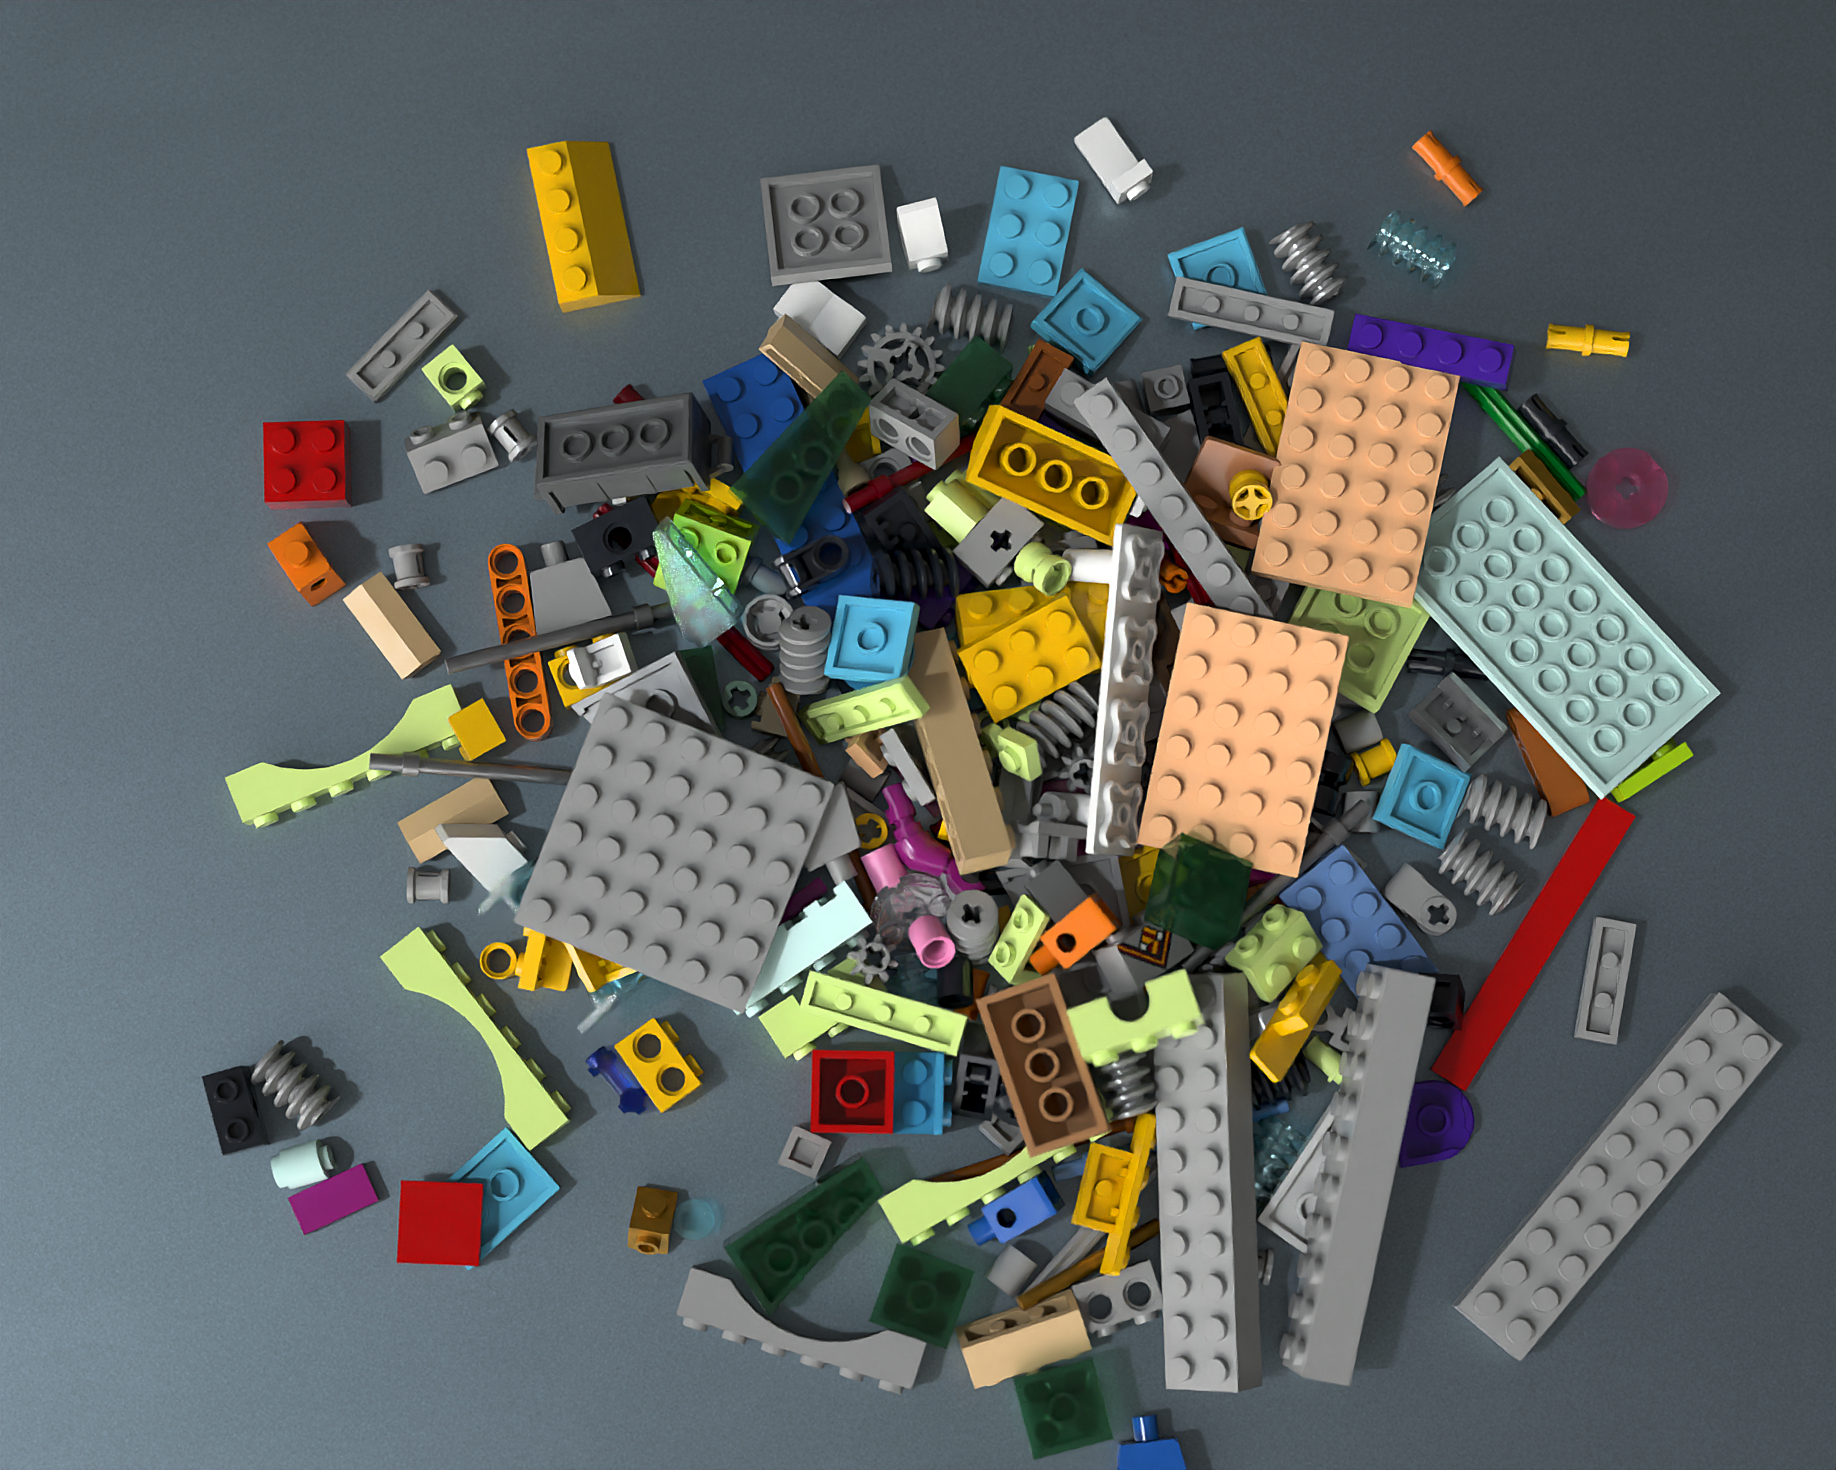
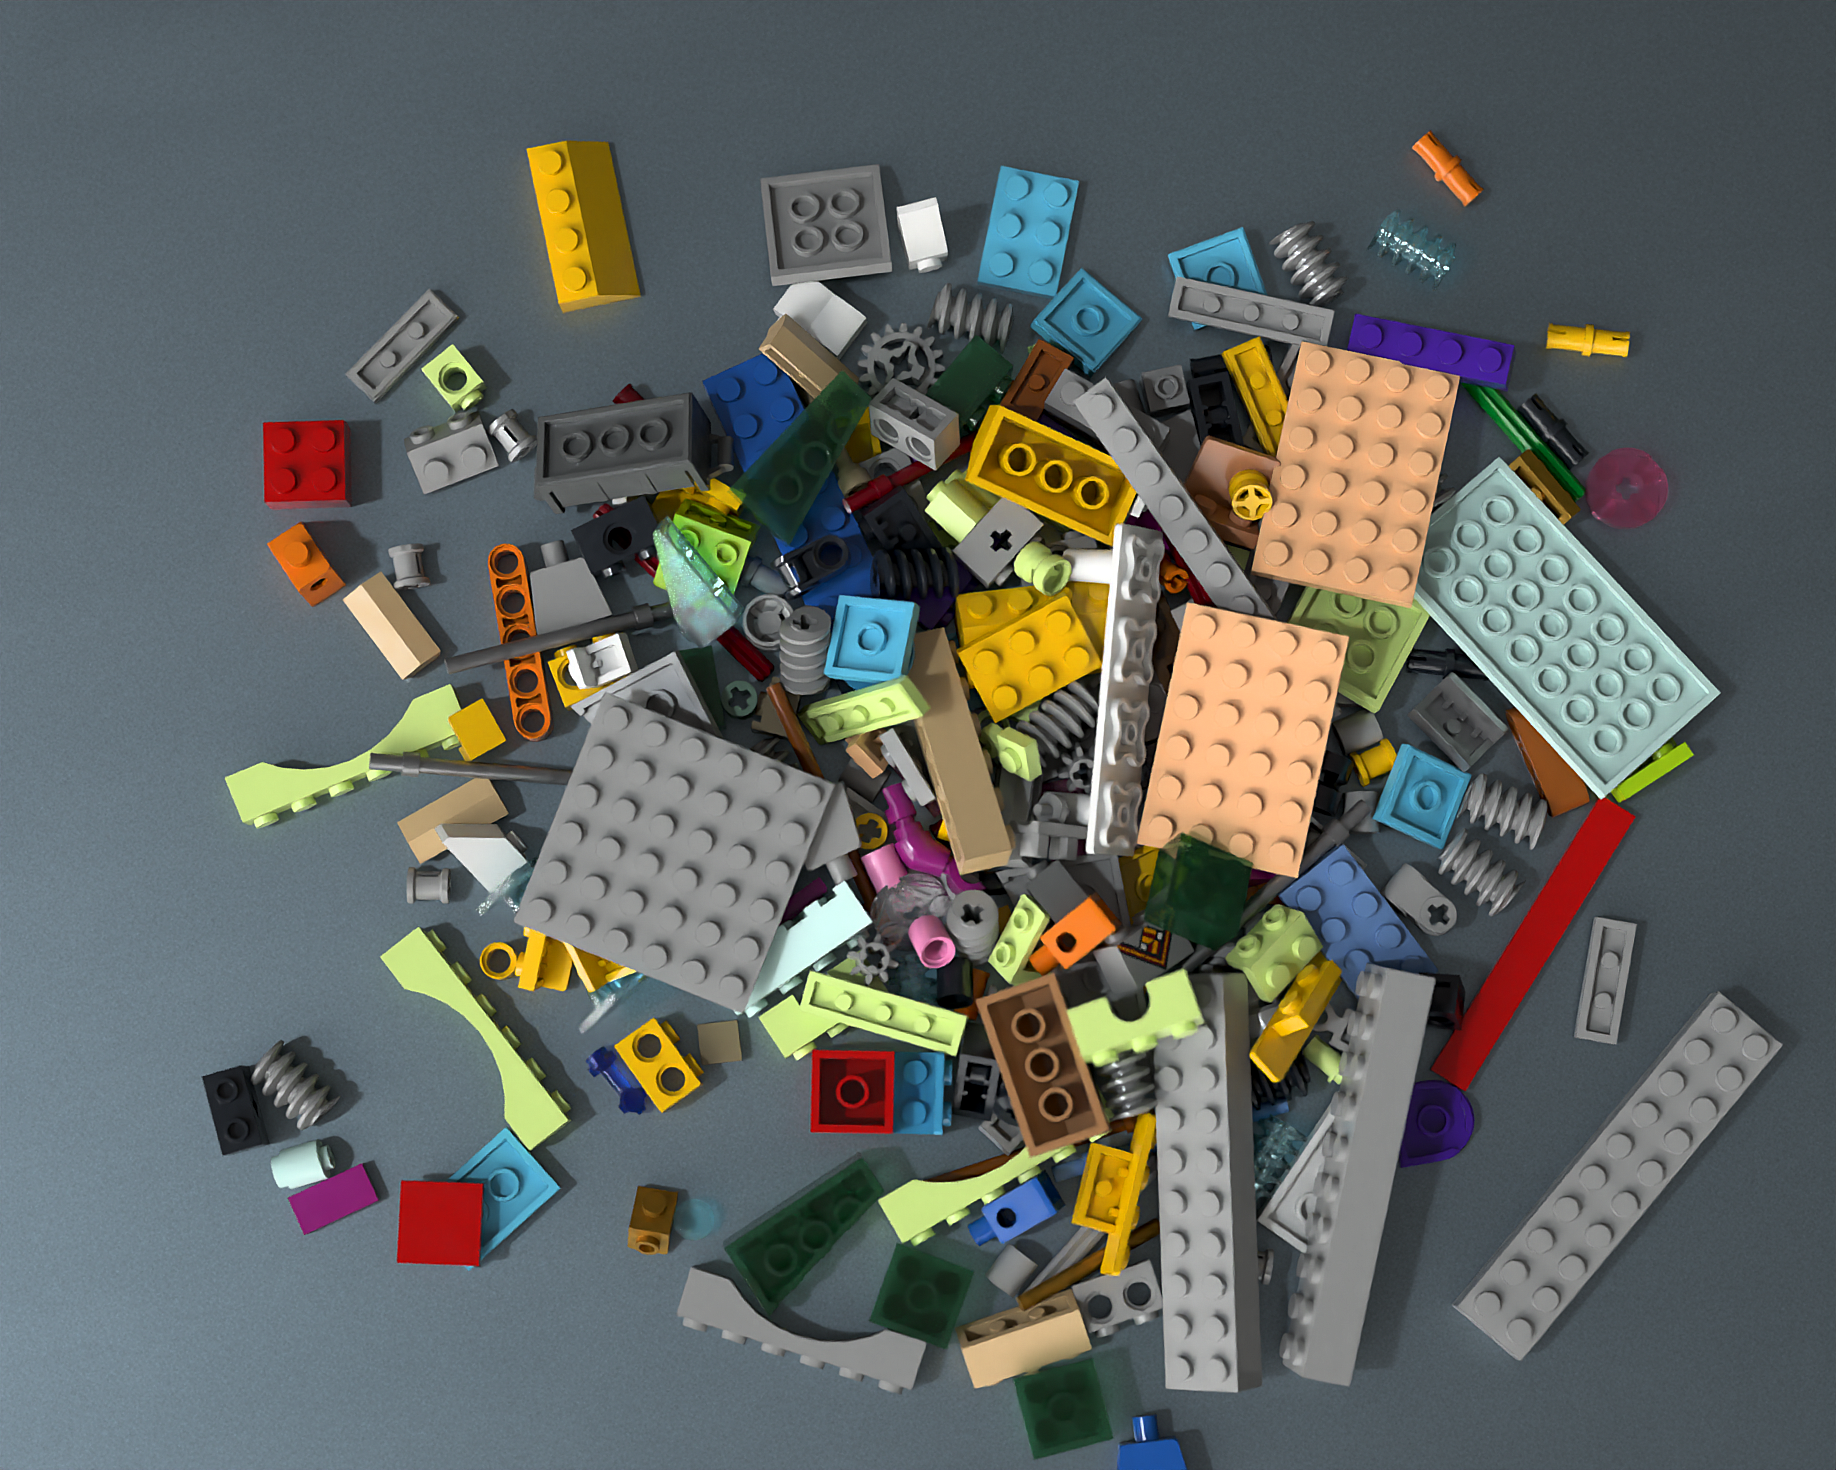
light grey plate [778,1125,832,1179] -> none
white bracket [1074,118,1153,204] -> none
none -> dark tan tile [697,1020,743,1065]

